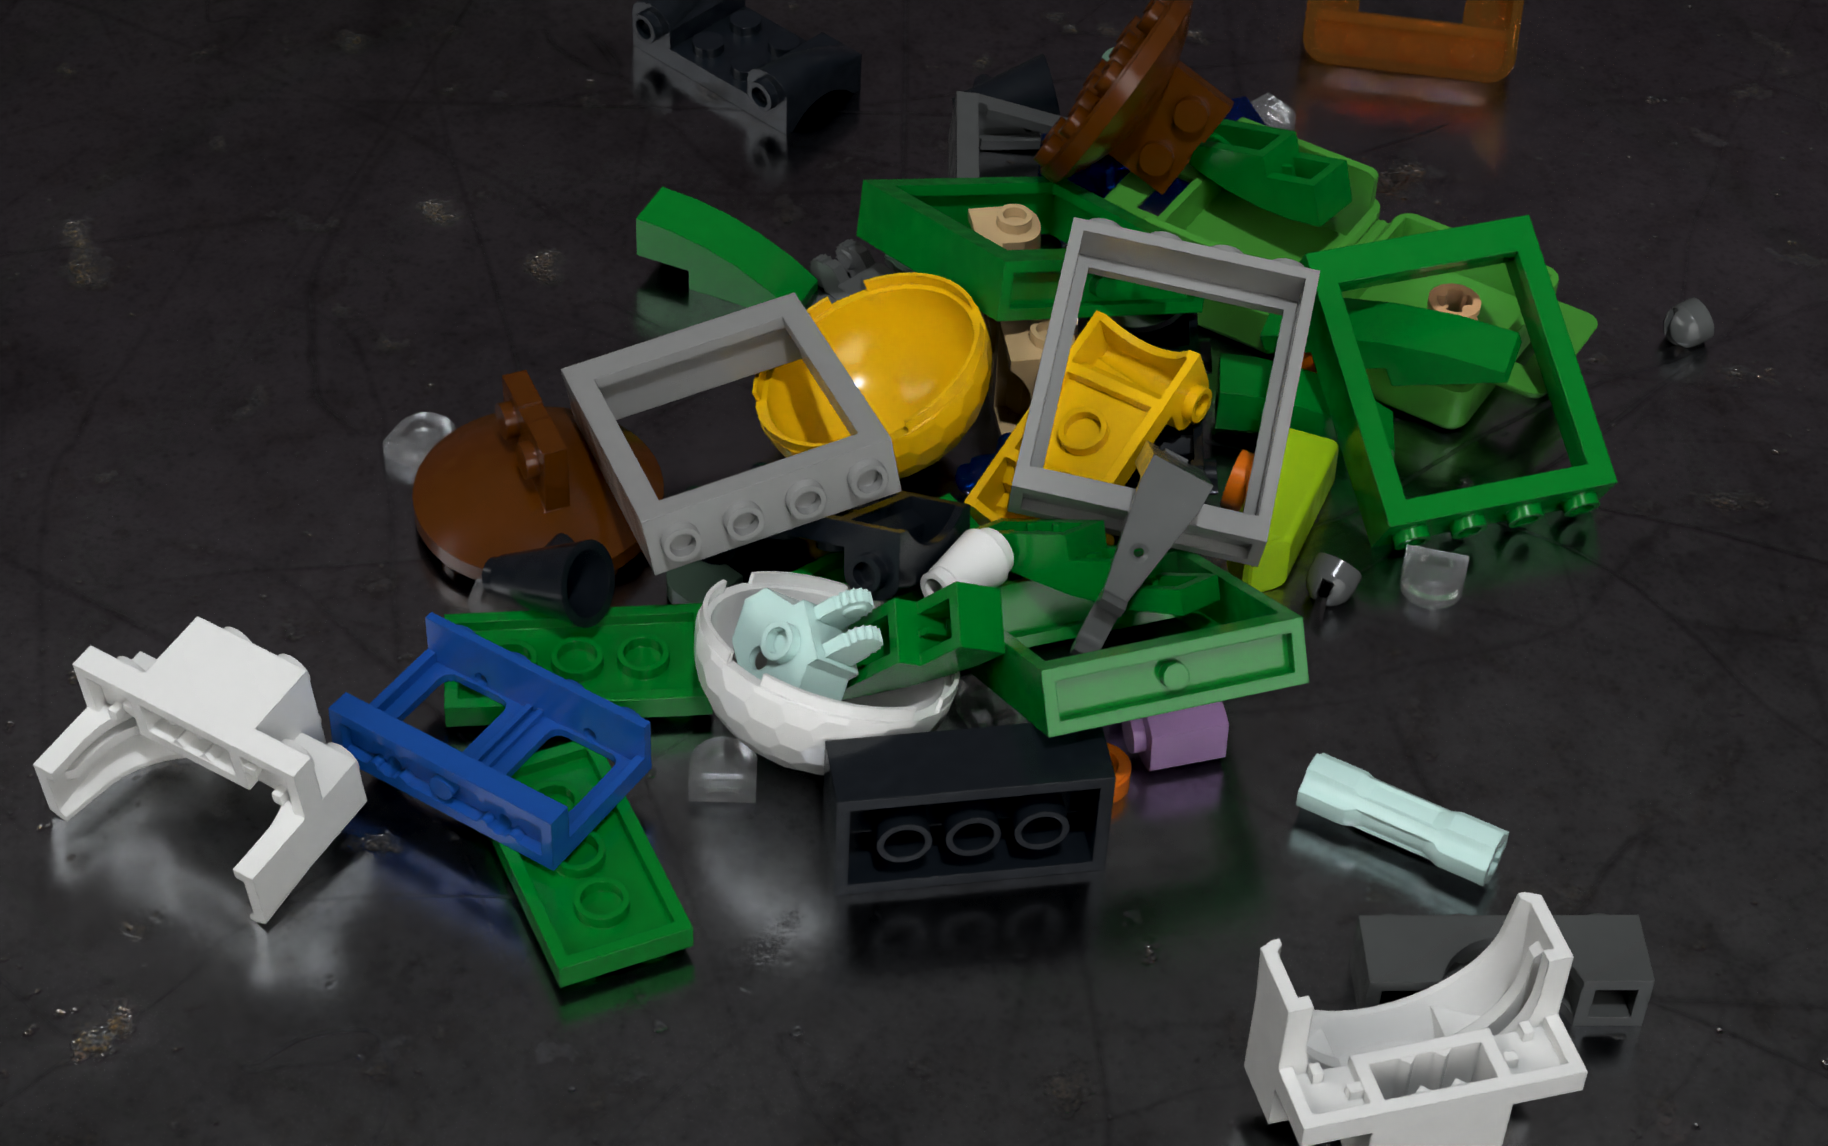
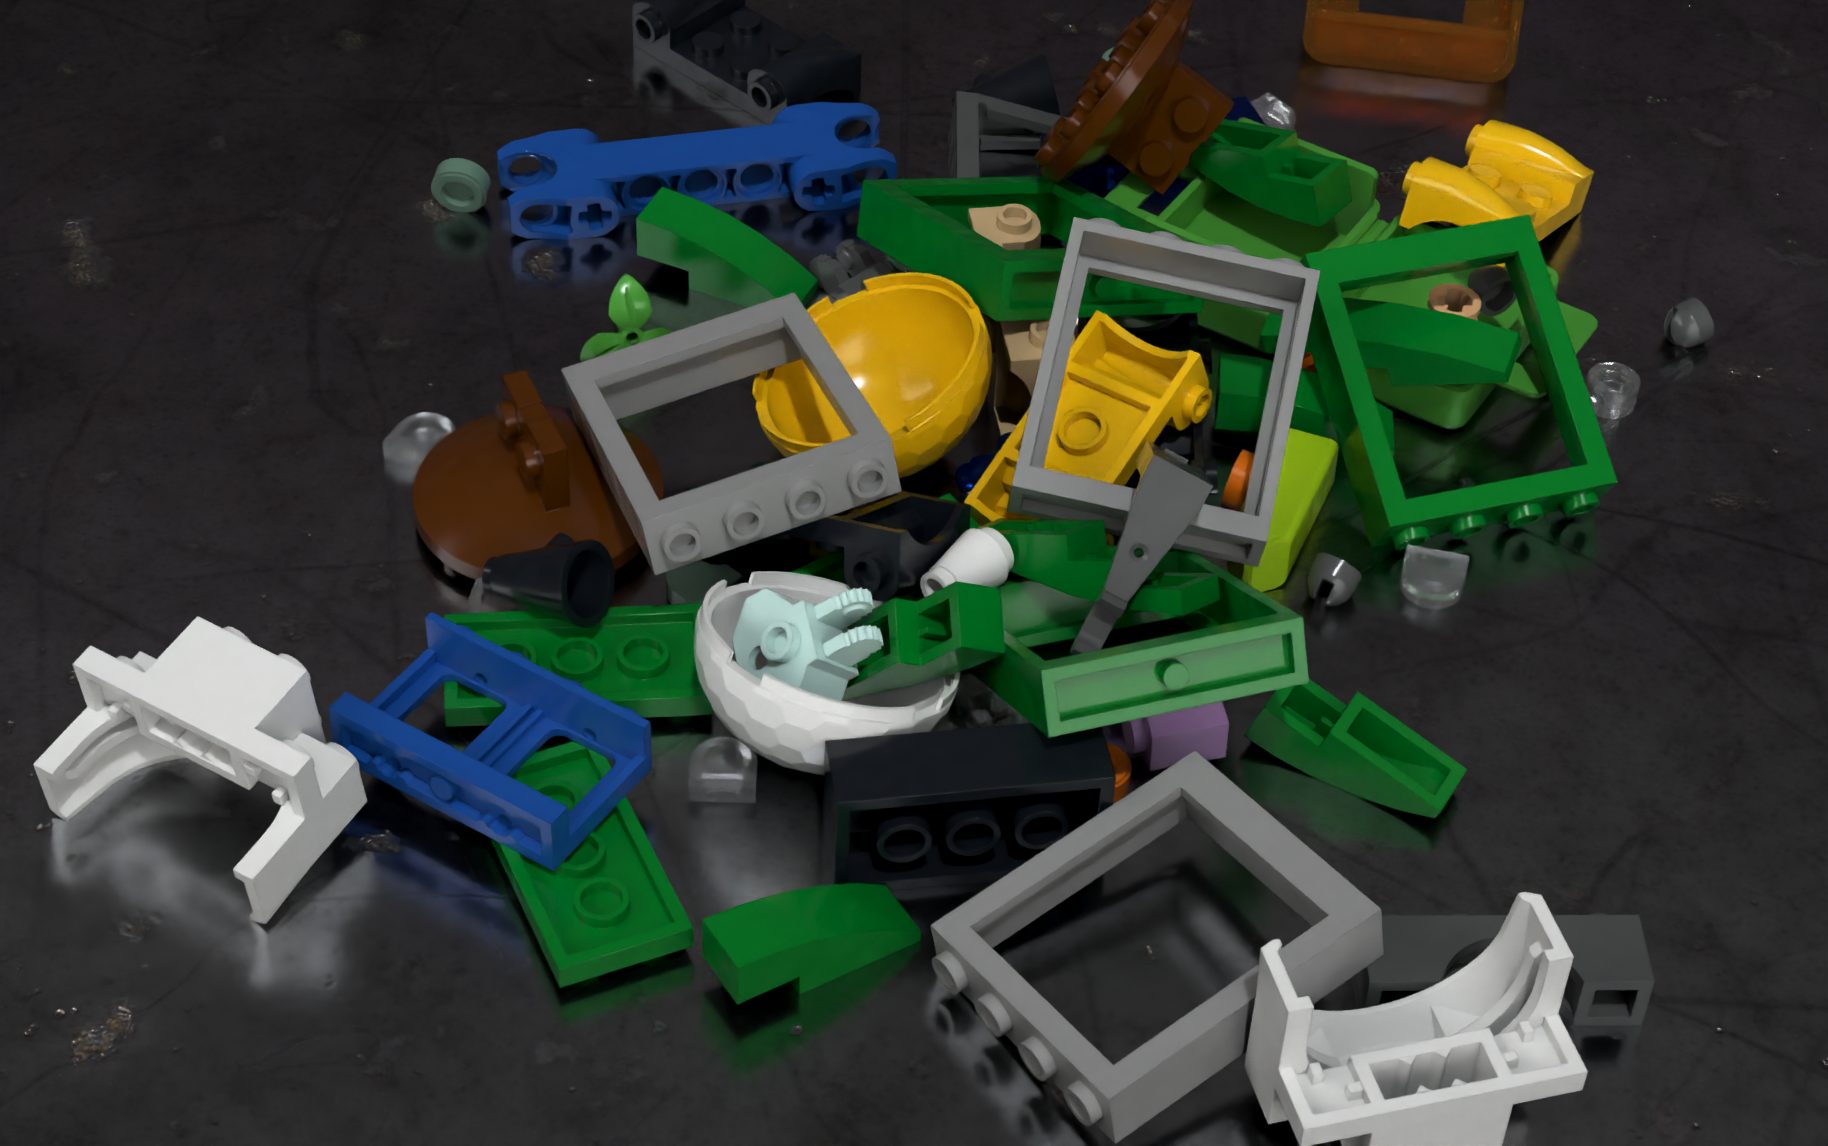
light aqua axle [1296,753,1509,886] -> none
none -> sand green tile [431,158,491,213]
none -> blue piece [496,102,897,240]
none -> bright green plant [580,273,672,362]
none -> green slope [702,883,921,1005]
none -> light grey window [930,751,1384,1144]
none -> green slope [1243,679,1467,818]
none -> yellow piece [1398,119,1594,267]
none -> dark grey hinge [1468,265,1516,316]
none -> clear bush [1586,362,1641,419]

